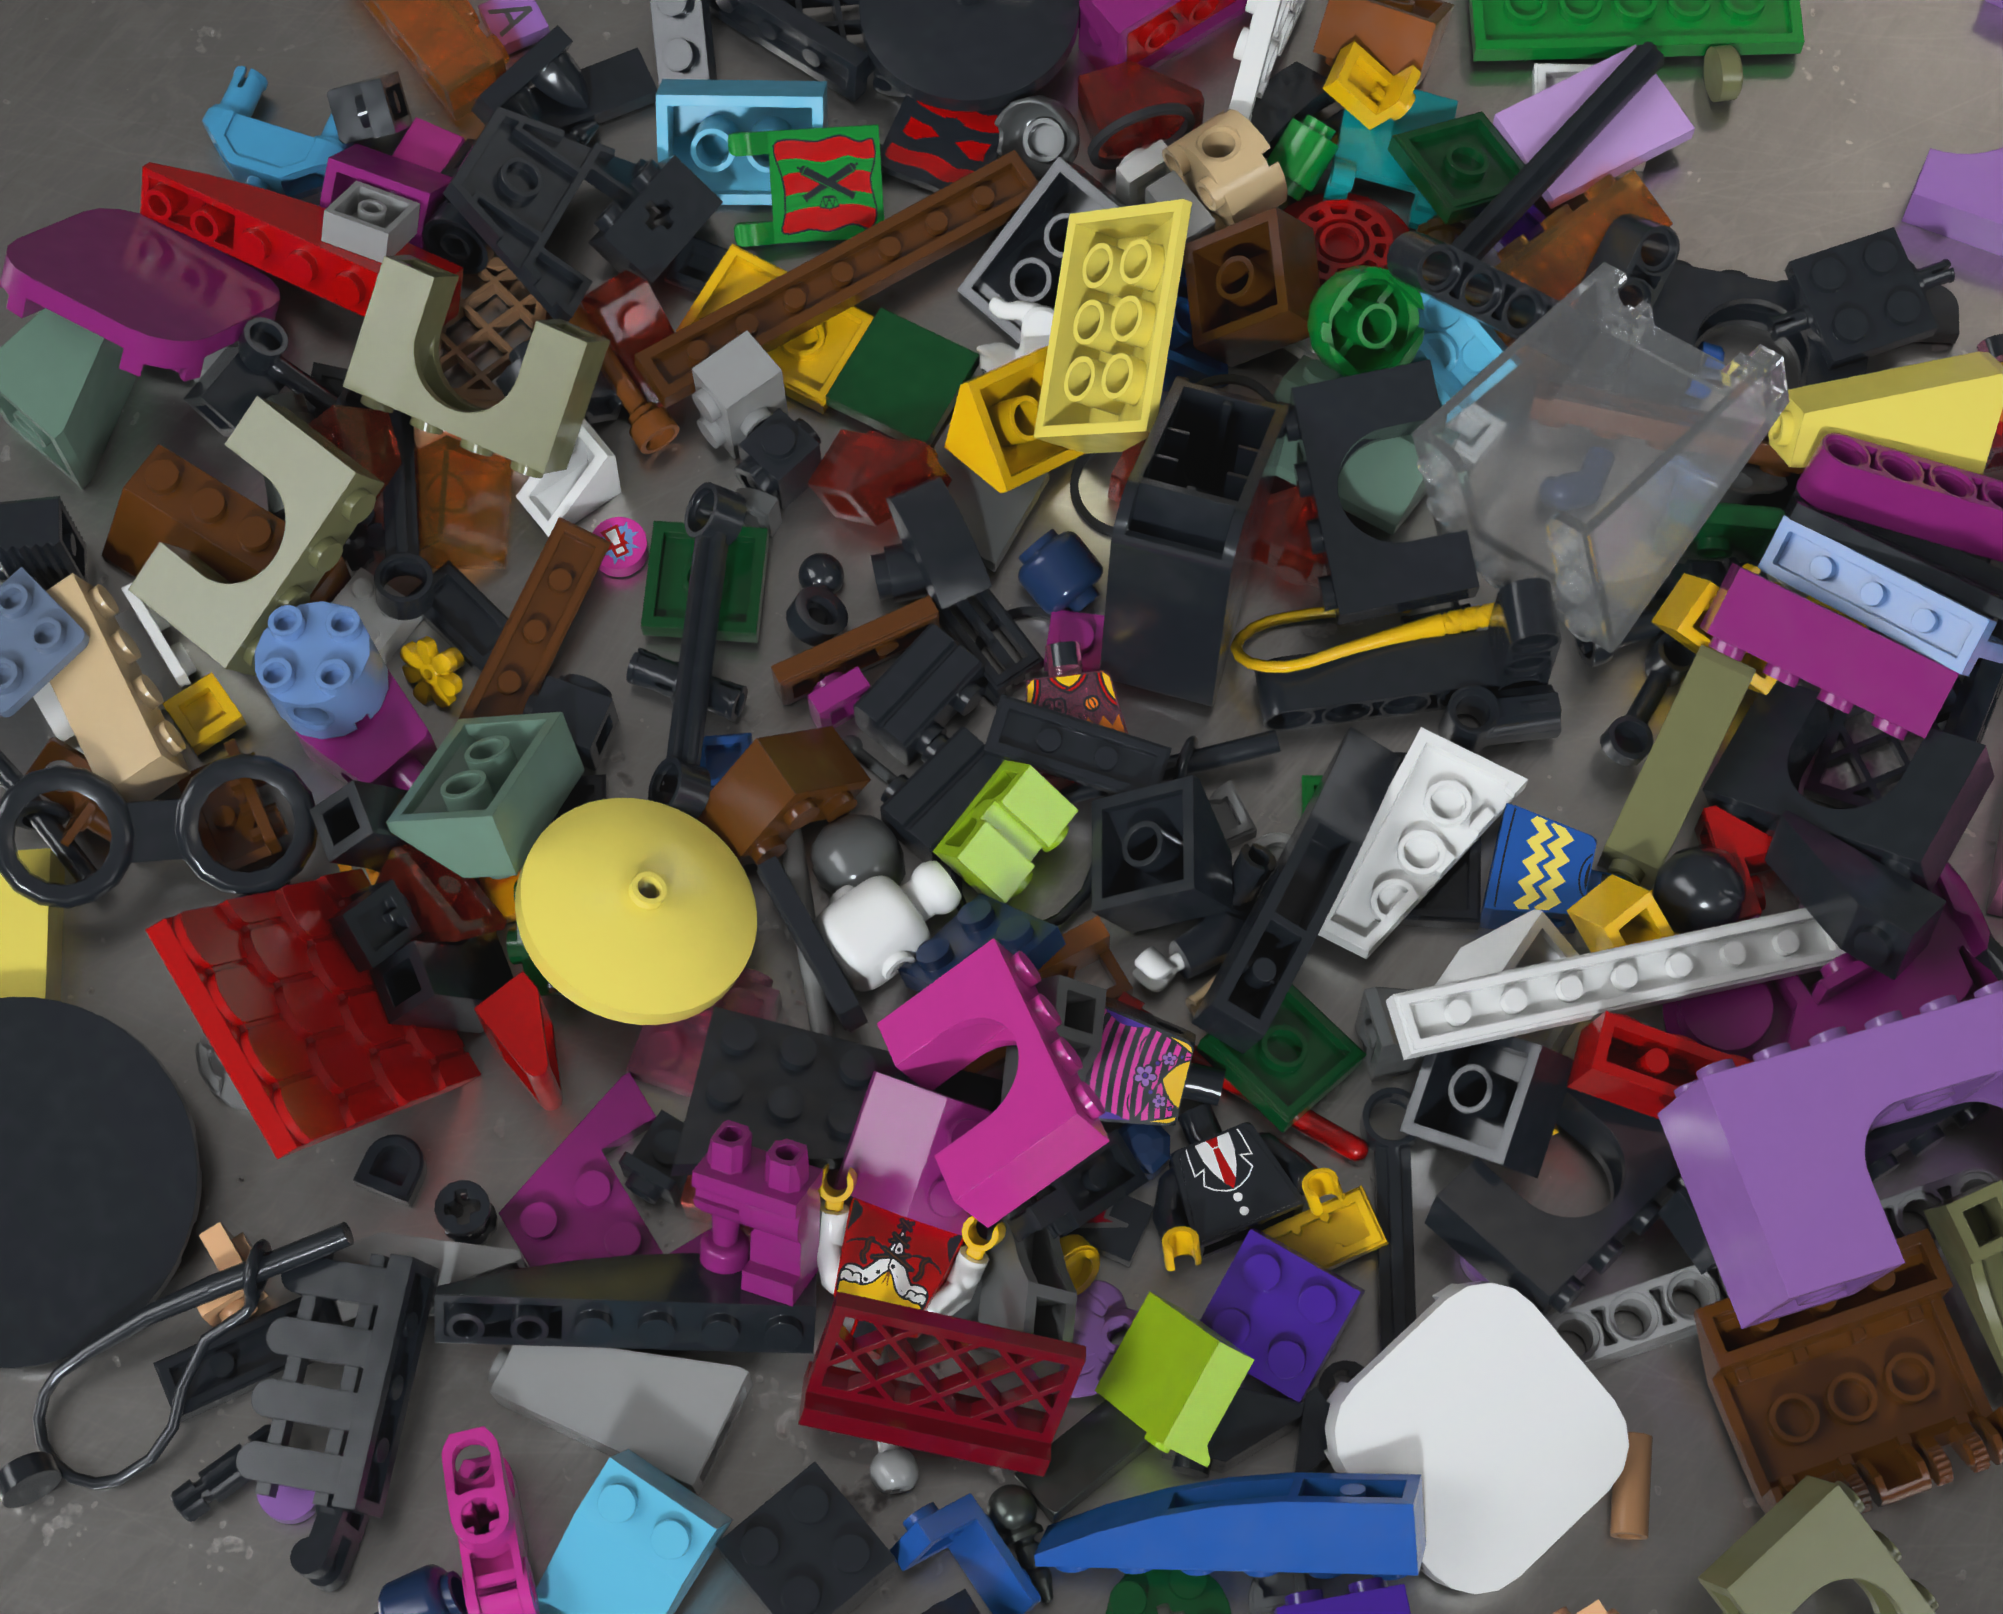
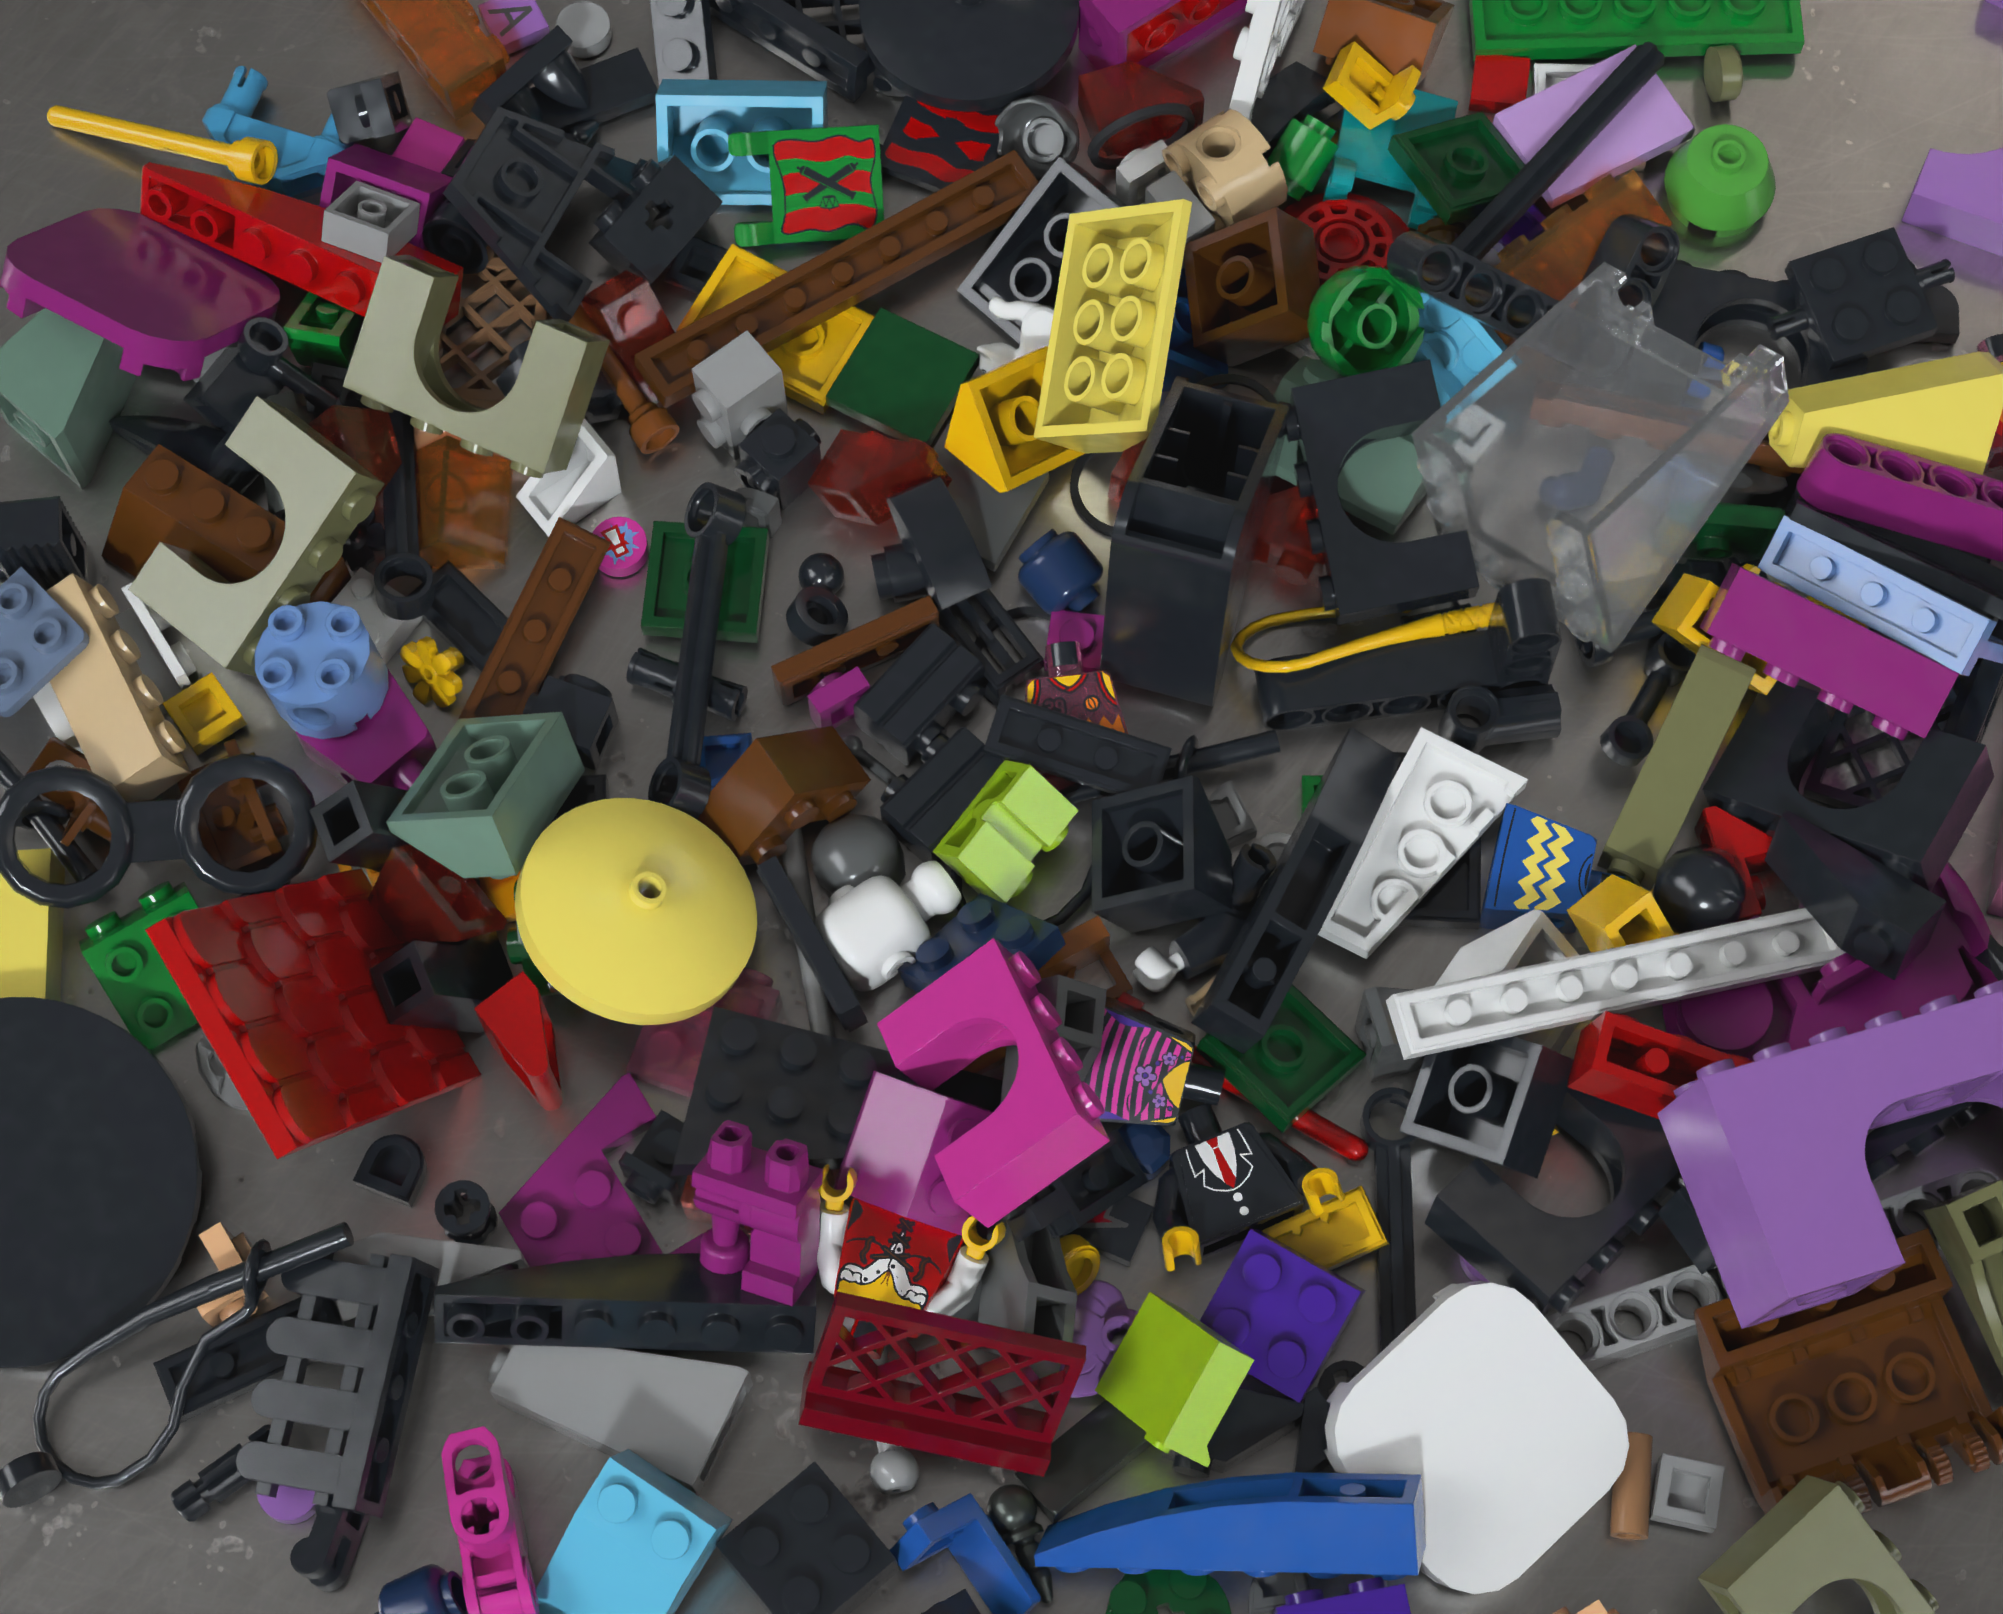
black bracket [328,879,423,972] -> none
none -> yellow piece [47,105,278,185]
none -> green bracket [79,881,199,1050]
none -> black piece [109,415,261,495]
none -> green slope [284,292,365,369]
none -> light grey tile [556,1,612,58]
none -> red tile [1468,55,1531,114]
none -> light grey plate [1649,1453,1725,1533]
none -> bright green cone [1664,124,1776,238]

